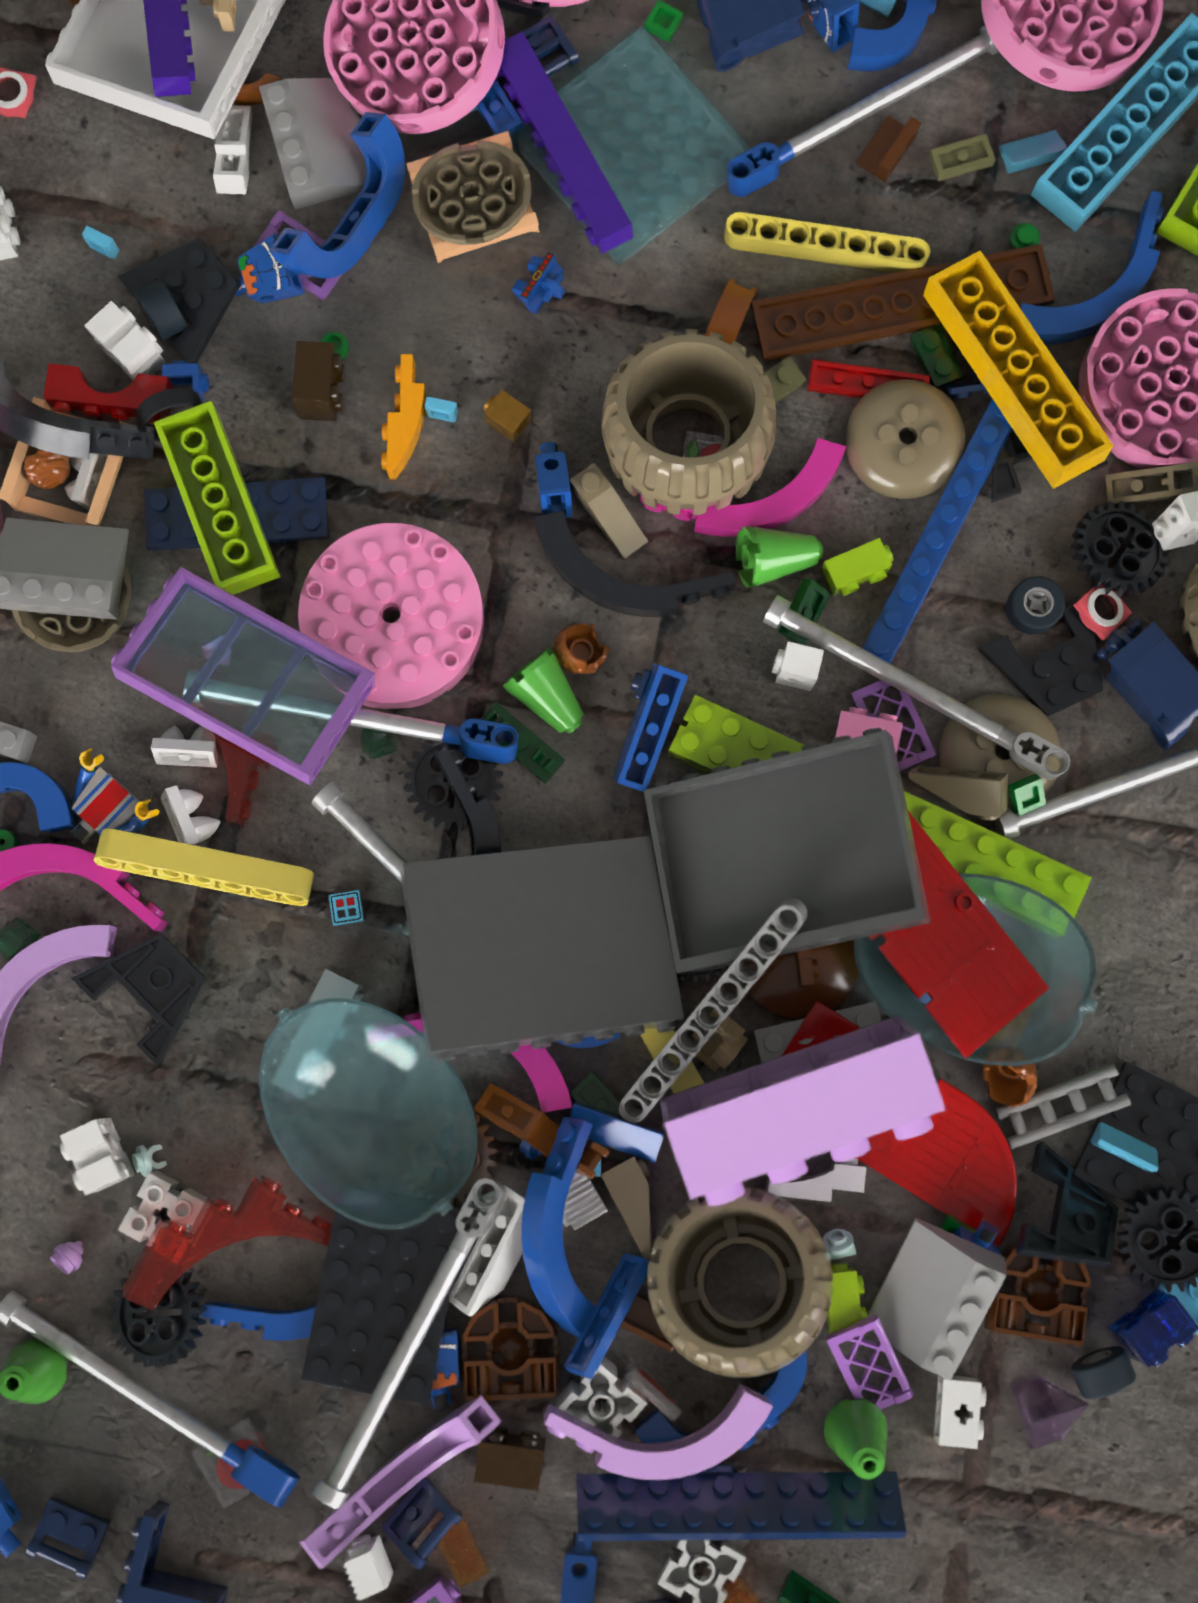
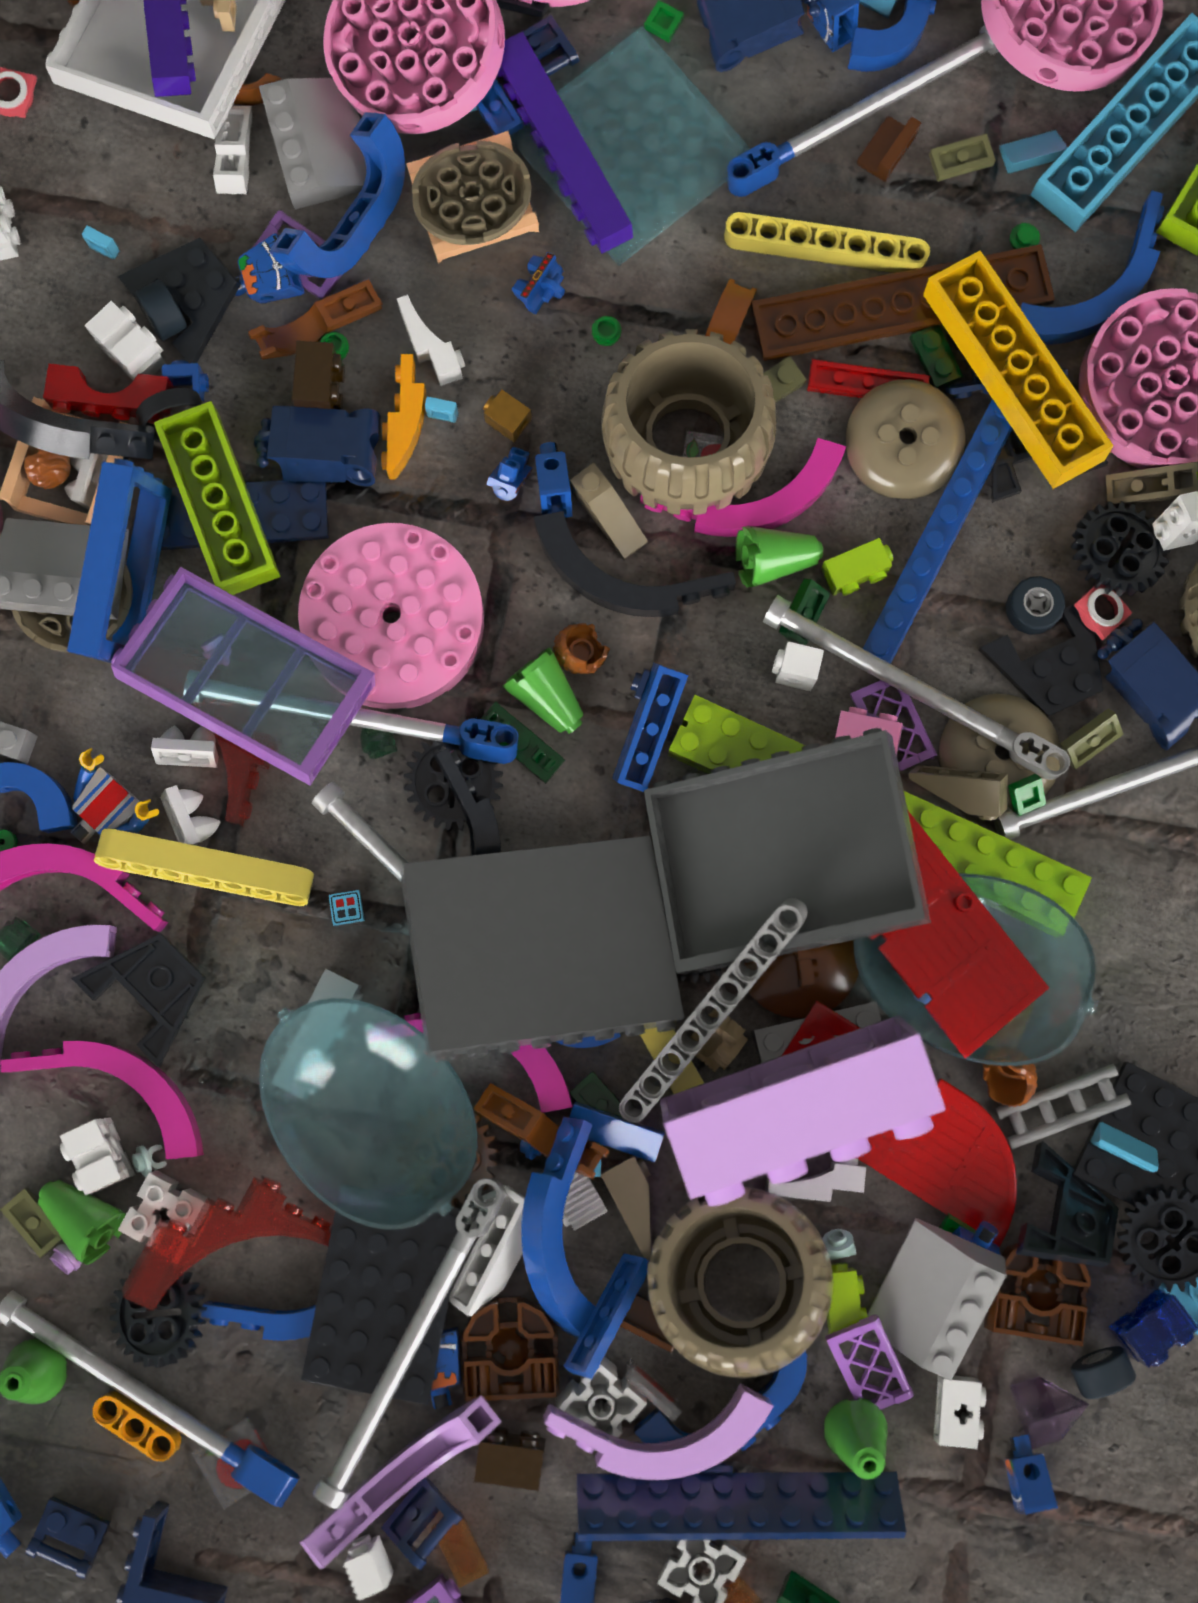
none -> dark pink arch [0,1041,204,1159]
none -> olive plate [0,1188,63,1258]
none -> bright green cone [38,1180,126,1265]
none -> blue window [67,458,172,668]
none -> light orange beam [93,1391,181,1461]
none -> dark orange piece [248,279,383,360]
none -> dark blue piece [254,406,381,486]
none -> white slope [397,295,465,386]
none -> blue hips [486,447,533,501]
none -> green plate [592,316,621,346]
none -> blue torso [1005,1434,1058,1514]
none -> olive plate [1060,708,1124,770]

